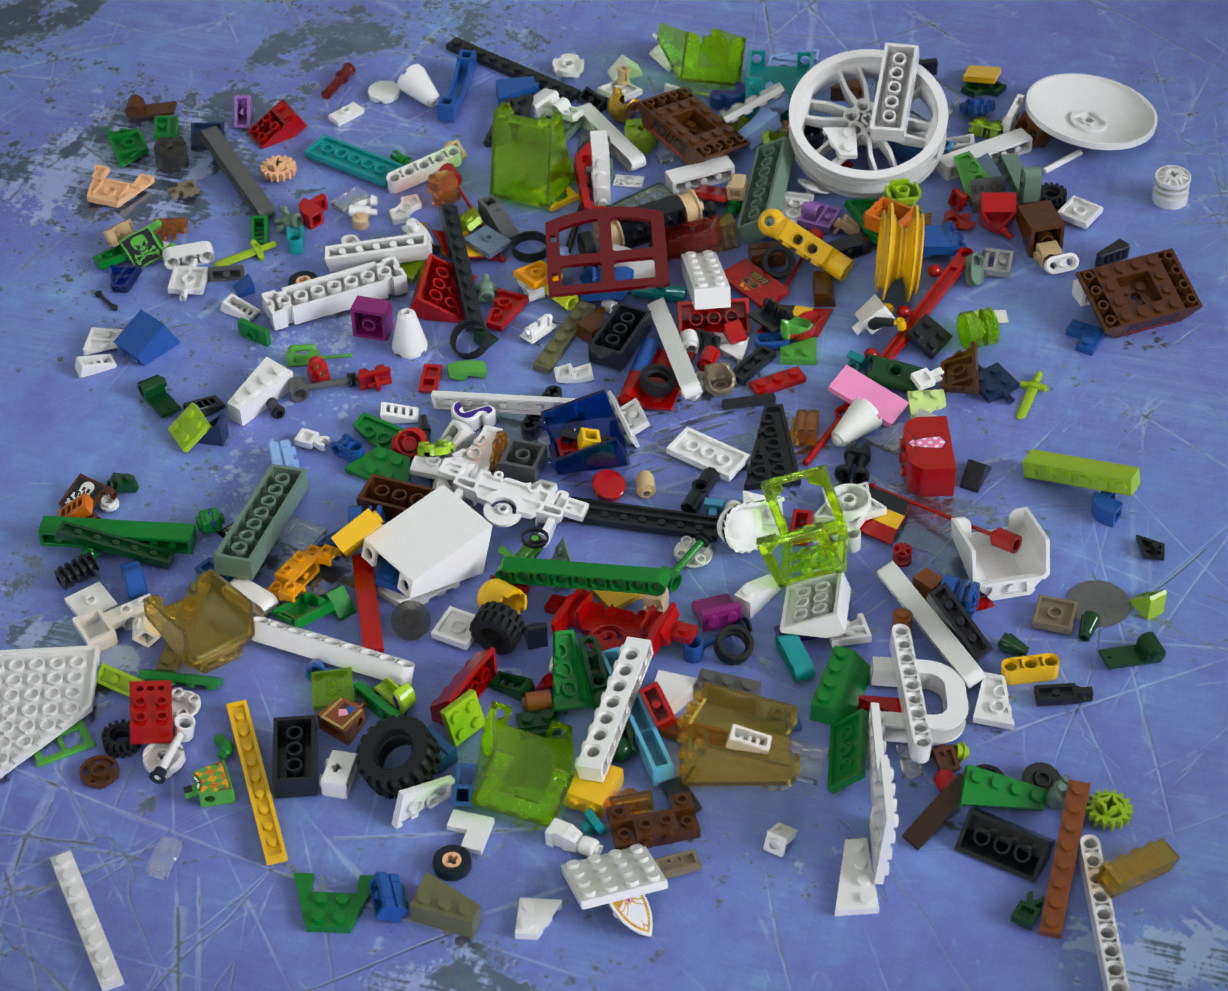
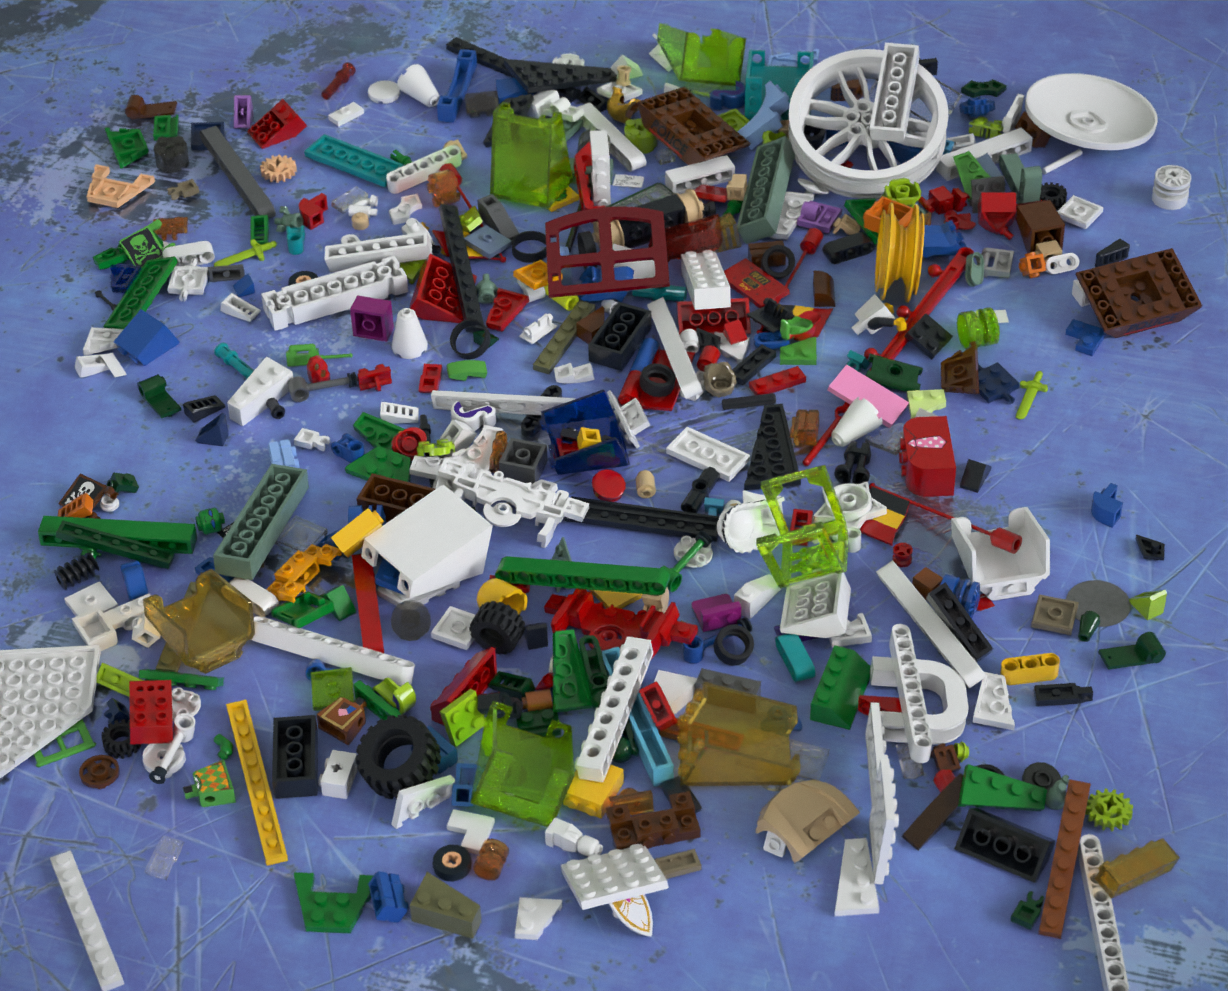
tan brick [102,218,136,247] -> none
lime plate [168,402,212,453] -> none
green plate [237,318,271,347] -> none
piece [497,527,549,559] -> none
teal tile [580,808,608,837] -> none
white wing [719,82,785,123] -> none
white slope [725,723,772,754] -> none
yellow brick [758,208,854,282] -> none
white wing [822,127,858,159] -> none
green plate [827,708,868,794] -> none
dark orange brick [891,608,913,631] -> none
white plate [910,367,944,391] -> none
yellow tile [963,65,1001,84] -> none
dark green cone [997,632,1029,657] -> none
lime brick [1022,449,1140,496] -> none
none -> white sticker [101,353,127,377]
none -> green plate [103,256,178,329]
none -> dark blue tile [104,698,130,725]
none -> teal pin [214,342,254,379]
none -> clear smoke slope [464,91,499,118]
none -> clear orange wheel [473,839,509,881]
none -> black brick [477,692,523,720]
none -> black wing [504,59,617,93]
none -> tan piece [756,779,860,863]
none -> red brick [918,185,954,215]
none -> orange brick [1019,252,1046,278]

